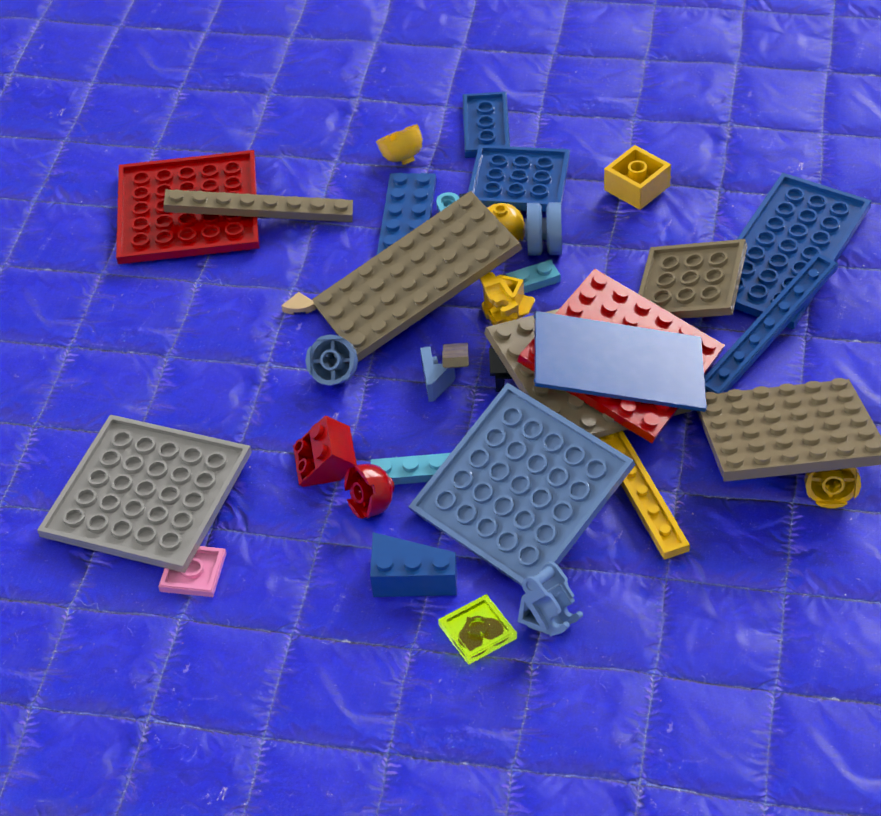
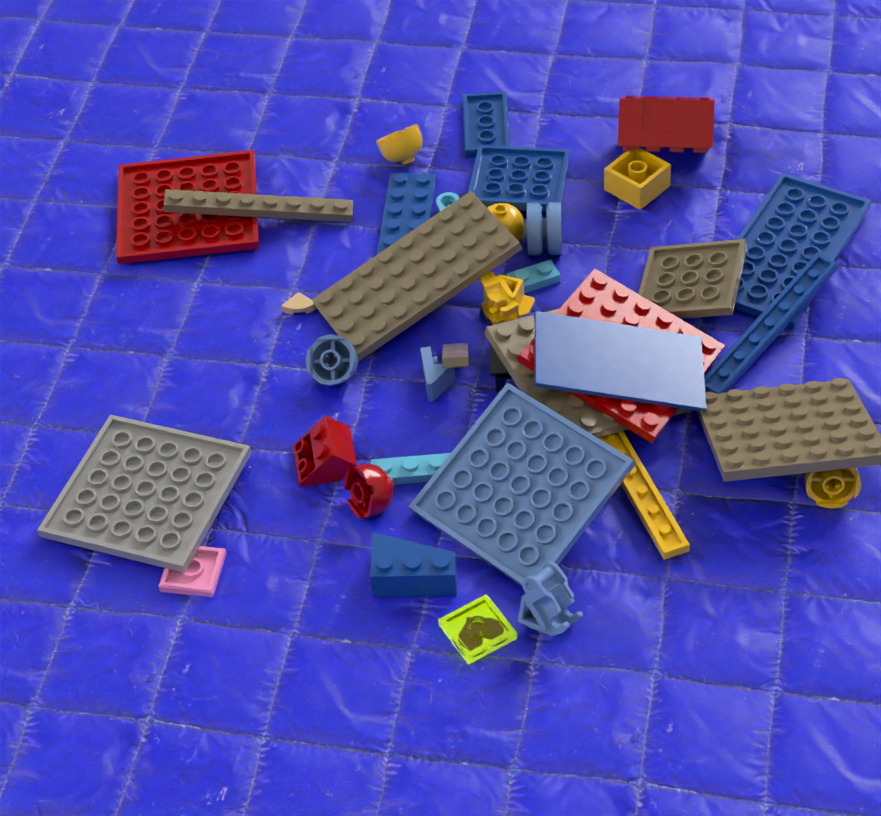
none -> red container [618,95,715,153]

